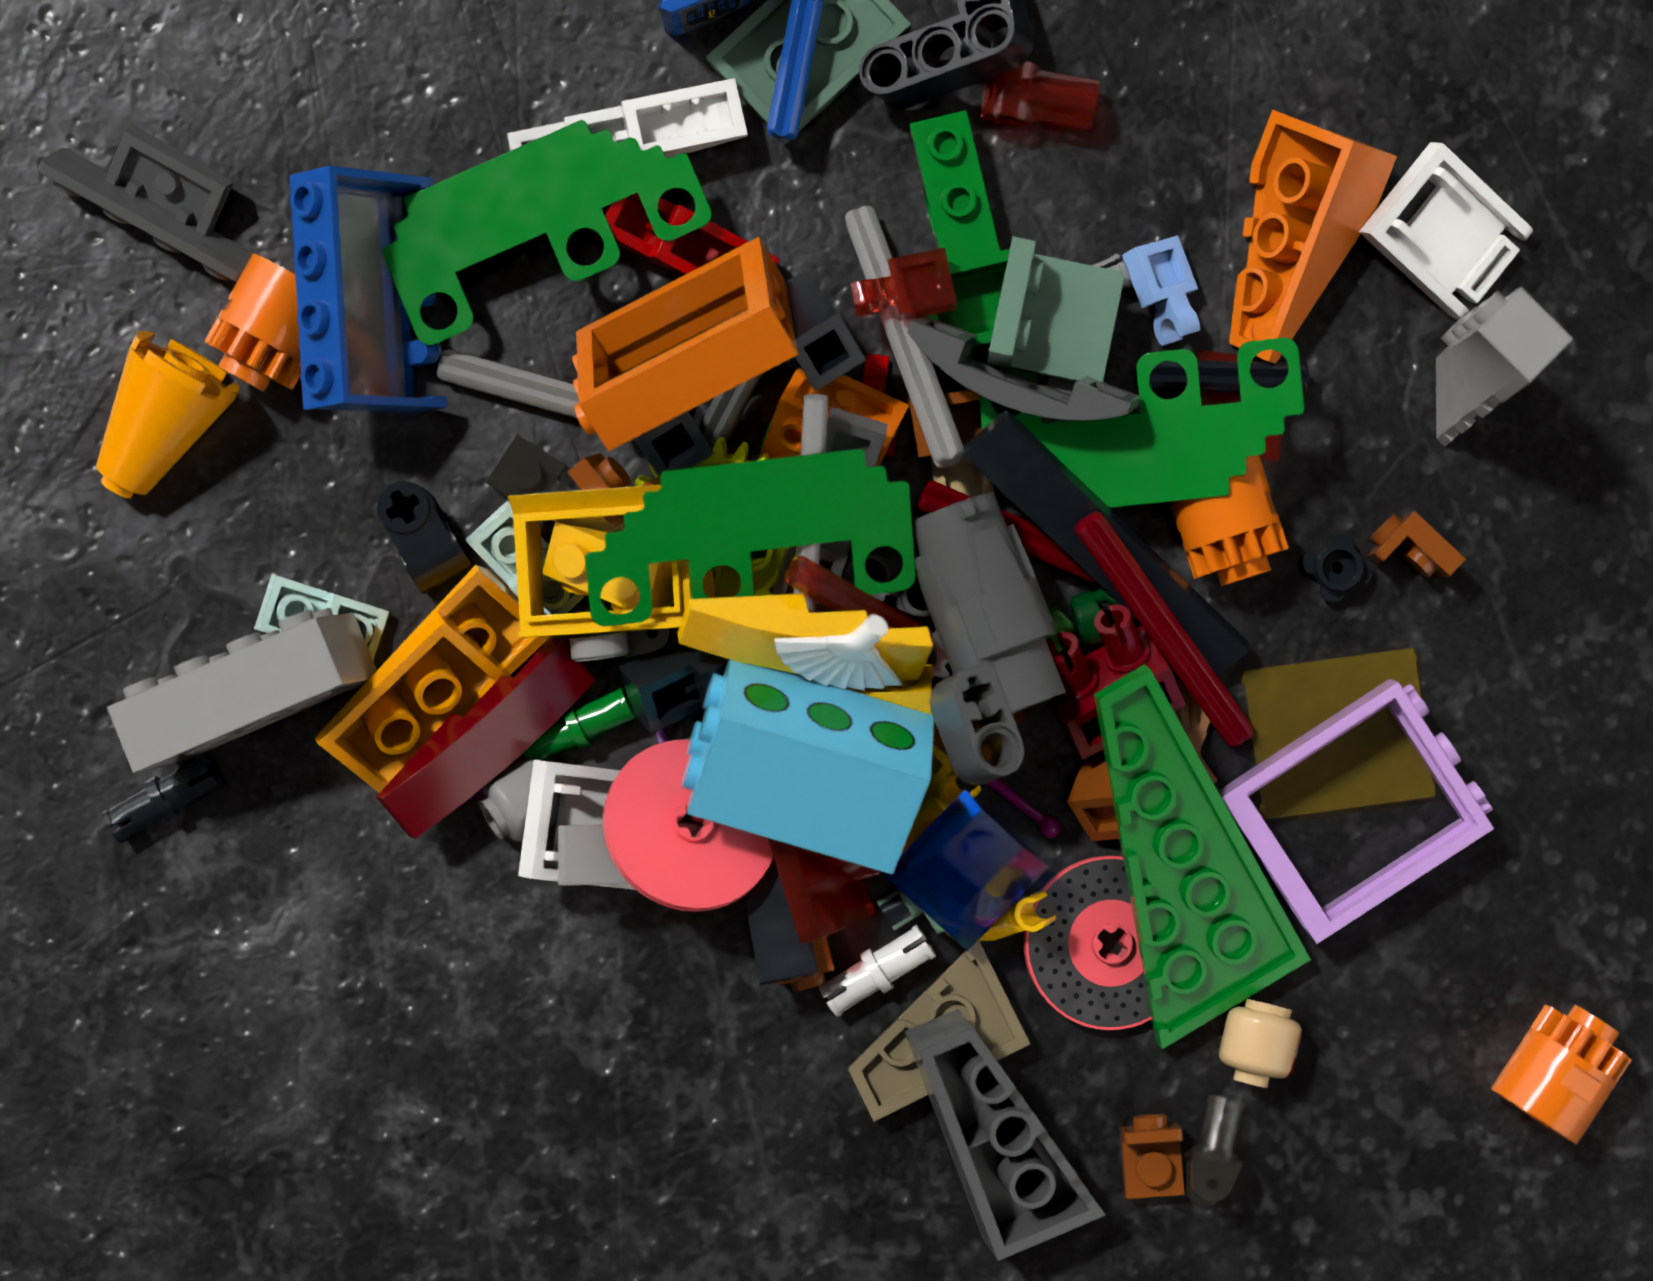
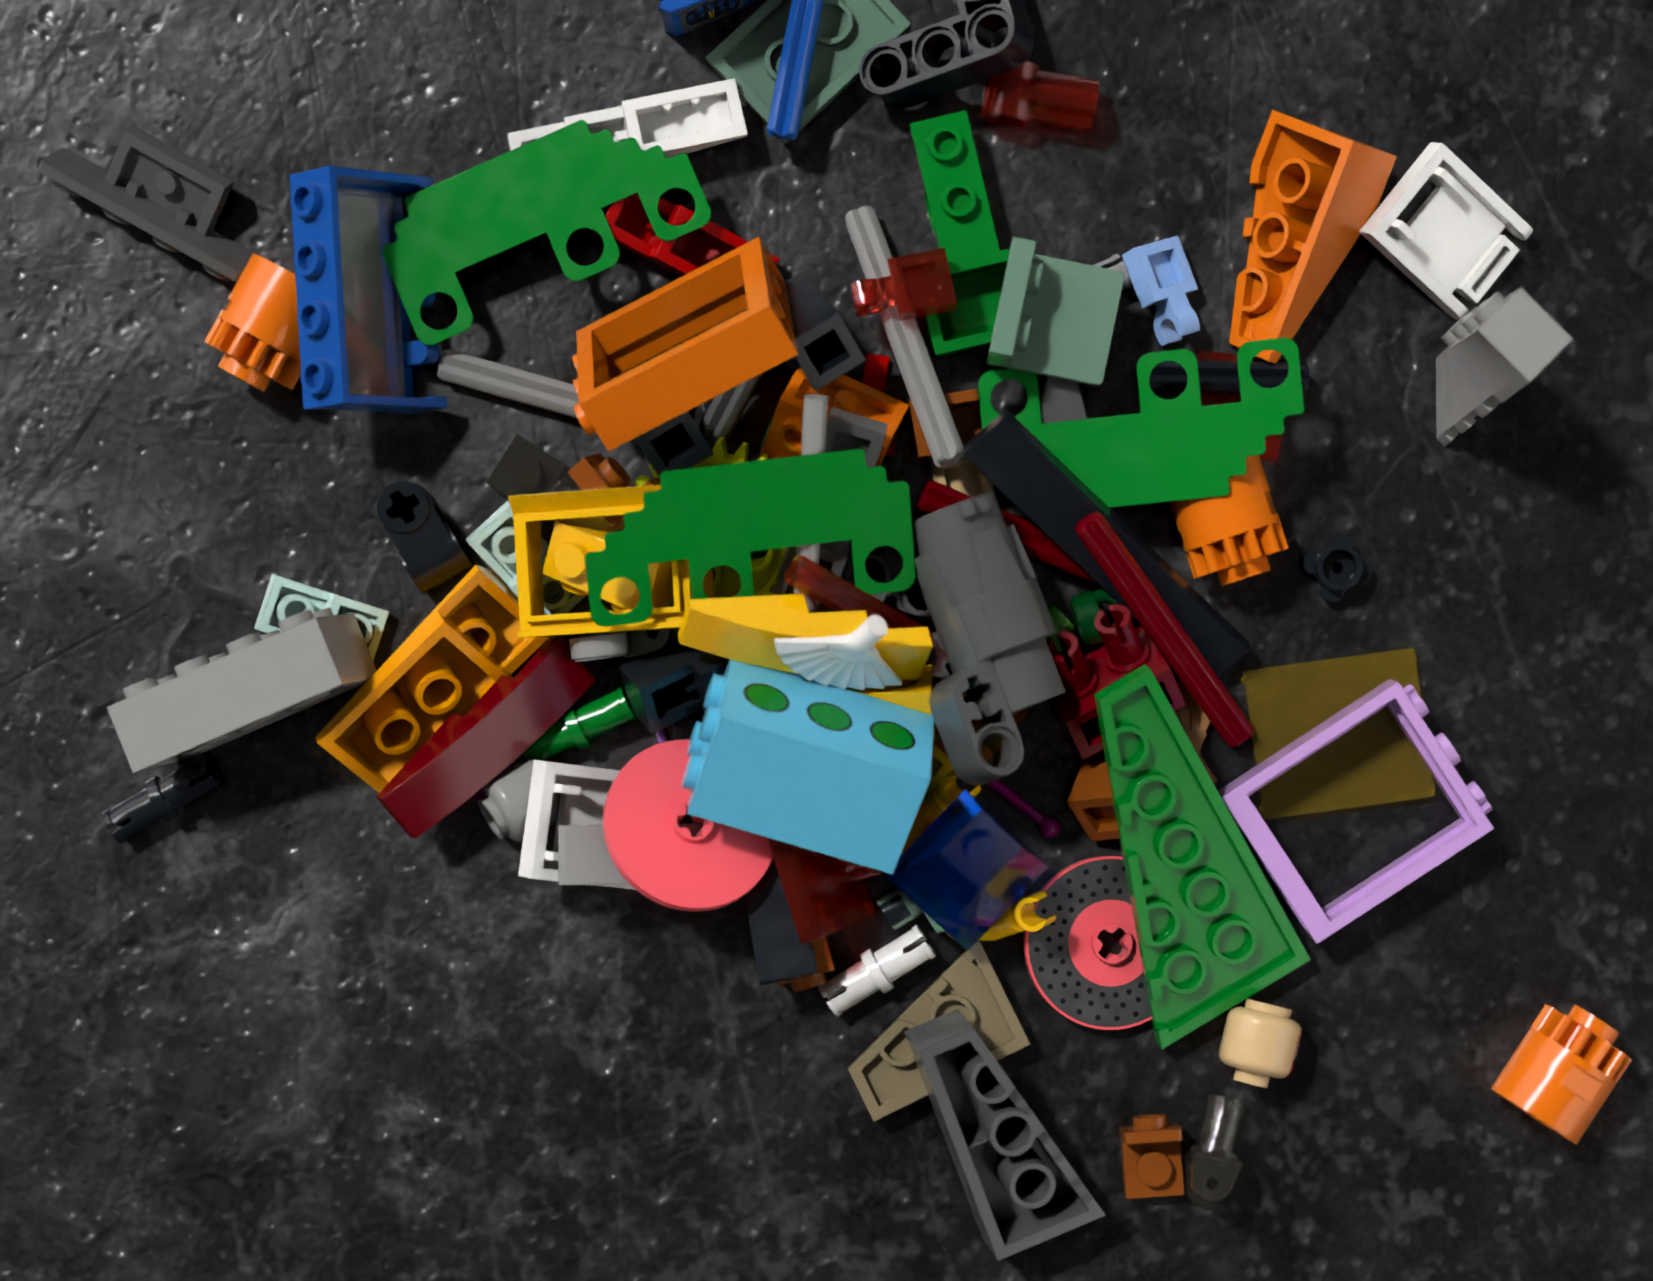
light orange cone [96,331,240,498] -> none
dark grey slope [907,316,1141,420] -> none
dark orange bracket [1367,511,1466,579] -> none

